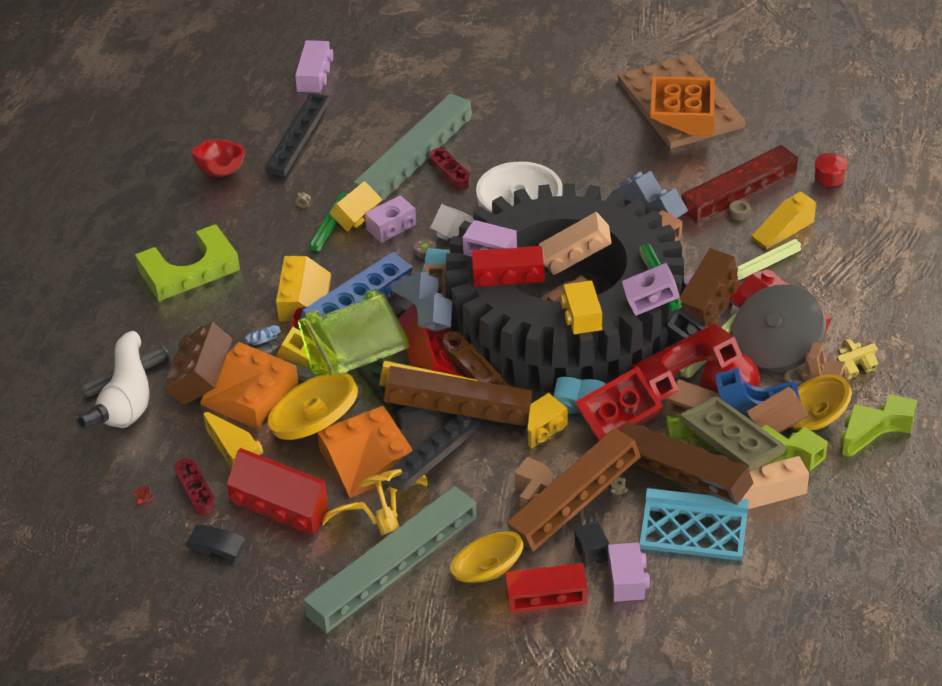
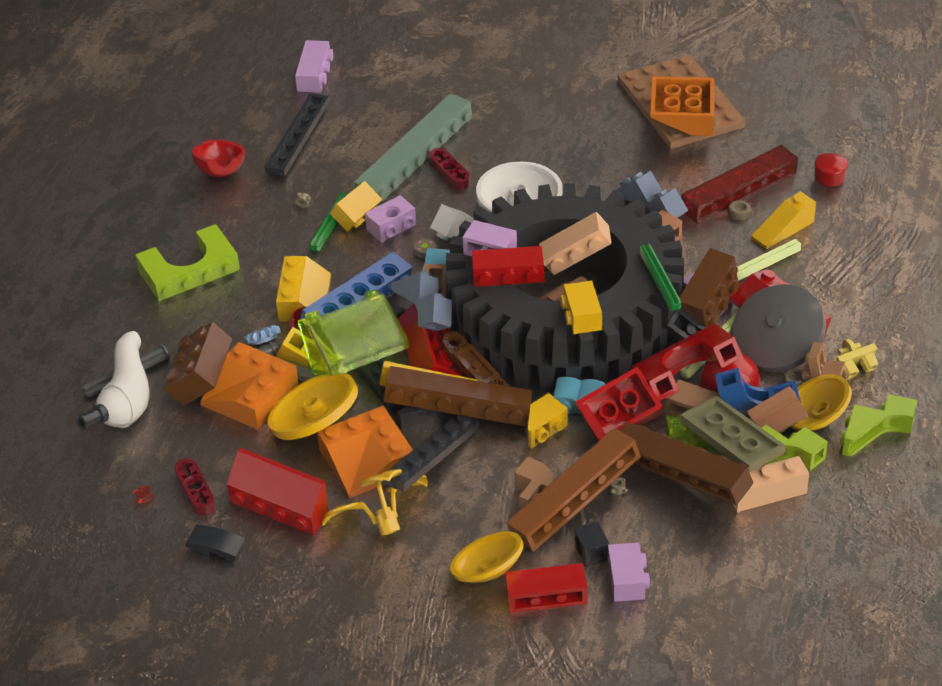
yellow slope [203,412,263,470] -> none
sand green brick [303,486,477,633] -> none
lavender brick [622,263,680,315] -> none
medium azure fence [639,488,749,561] -> none

